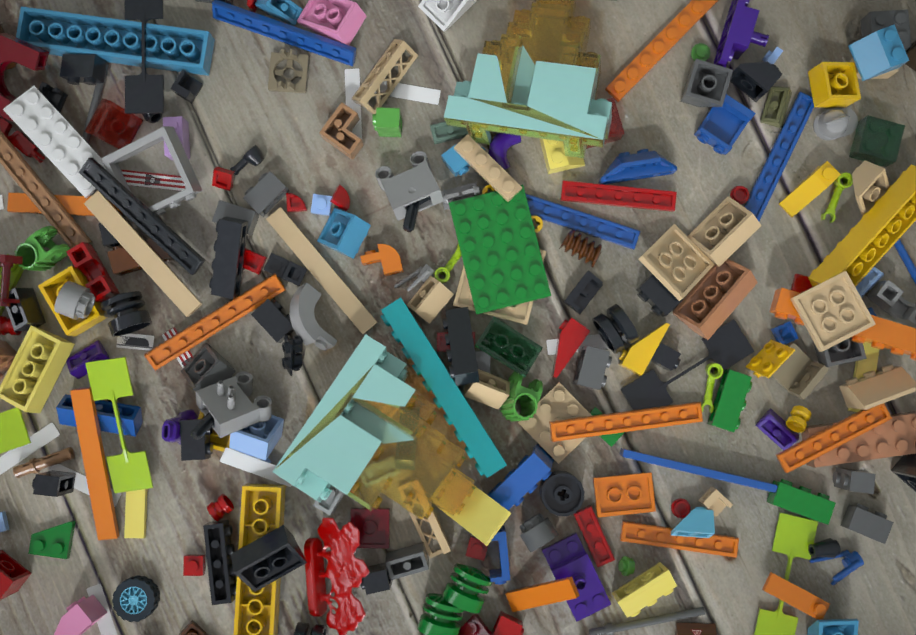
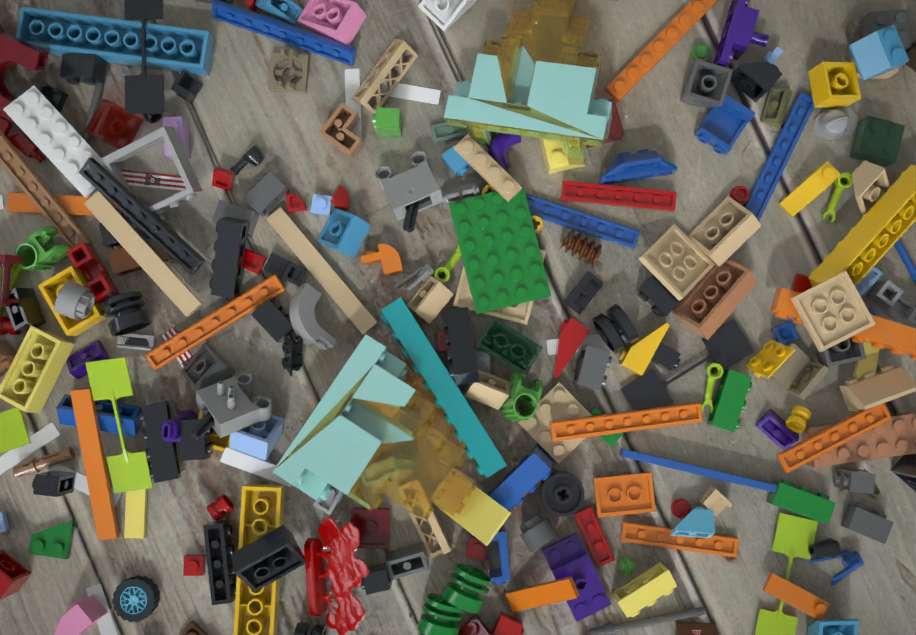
none -> black brick [139,401,181,483]

